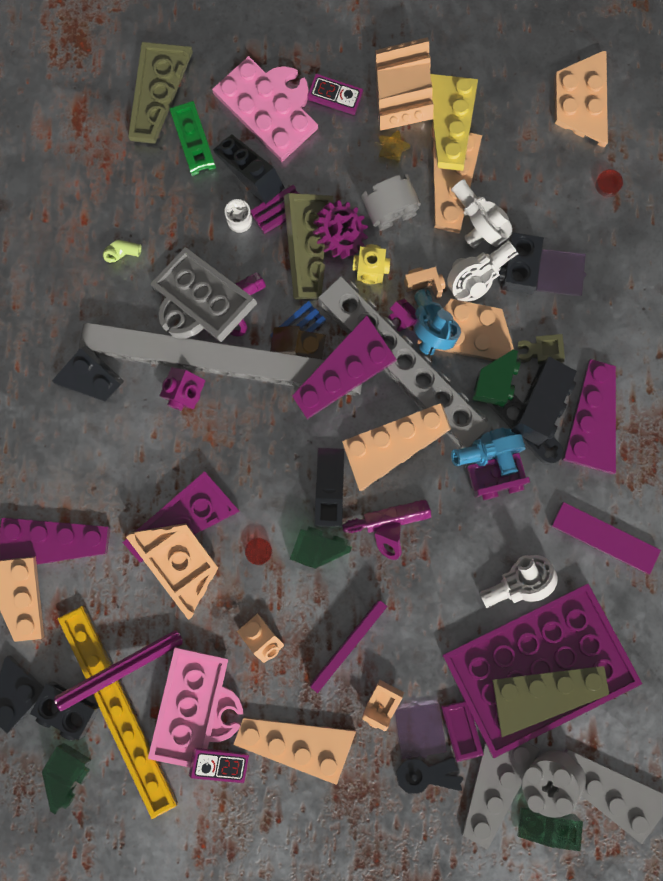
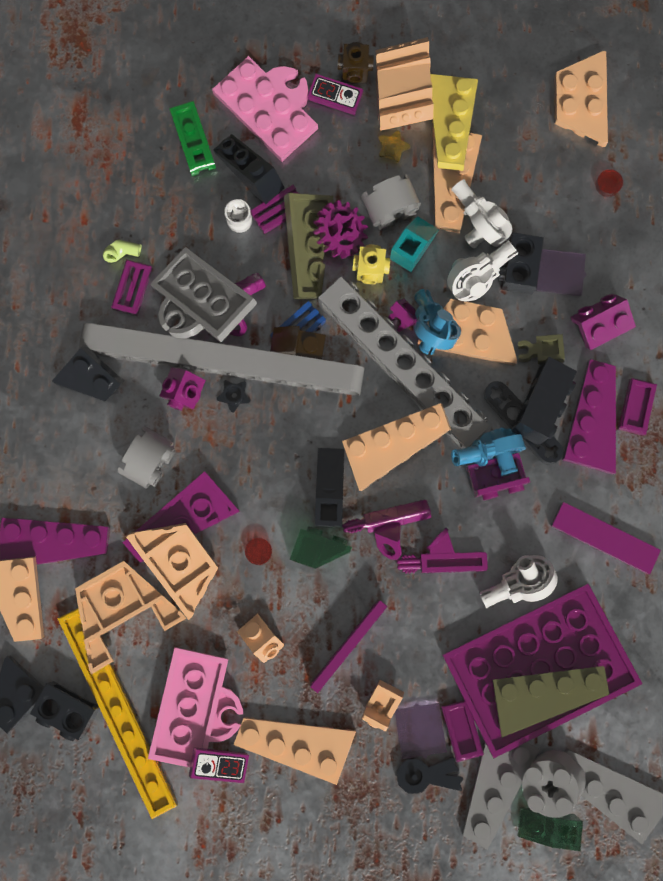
clear green slope [42,743,91,814] -> none
magenta axle [54,630,183,711] -> none
olive wing [128,42,193,143] -> none
magenta wing [292,316,397,419] -> none
light nougat bracket [404,267,445,299] -> none
dark green slope [472,350,521,407] -> none
none -> light nougat wing [75,561,187,674]
none -> magenta tile [111,259,153,317]
none -> light grey brick [118,426,176,489]
none -> black plate [217,380,251,413]
none -> dark brown brick [338,42,374,83]
none -> teal slope [390,216,439,273]
none -> magenta piece [397,528,488,574]
none -> magenta bracket [570,294,636,350]
none -> magenta tile [618,378,657,436]

